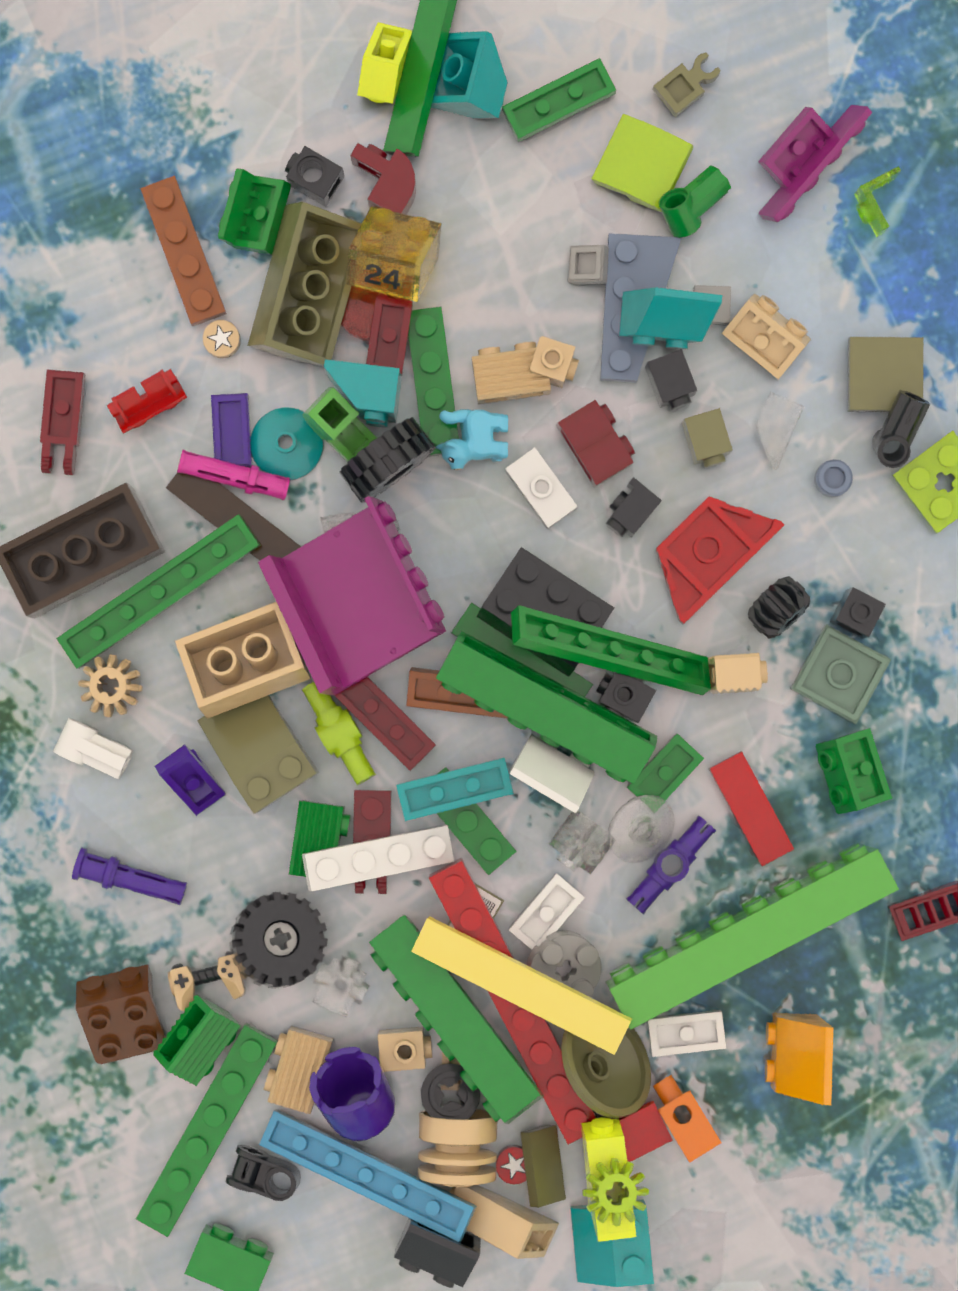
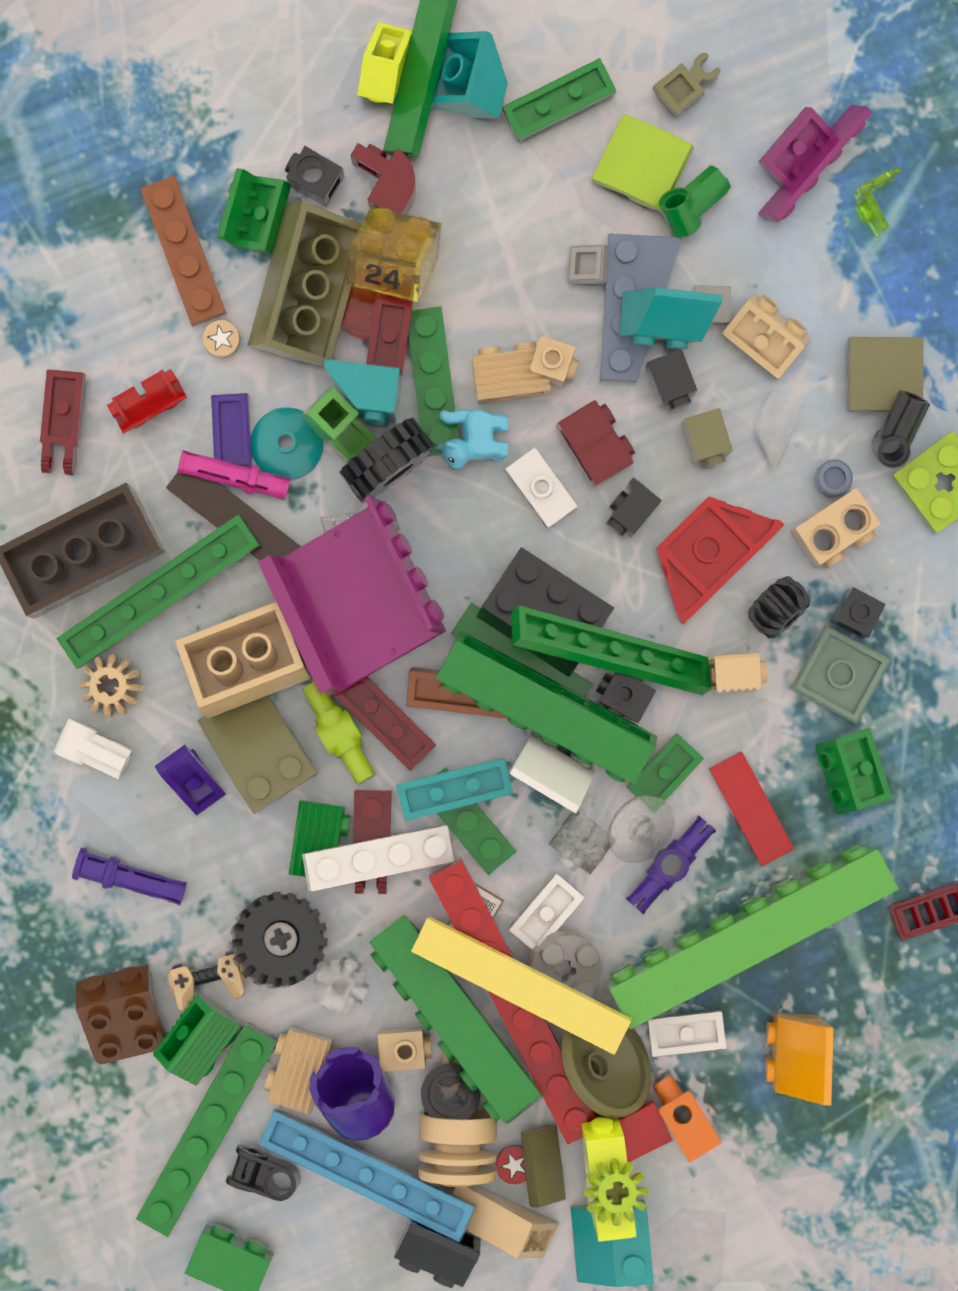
none -> tan brick [790,488,881,569]

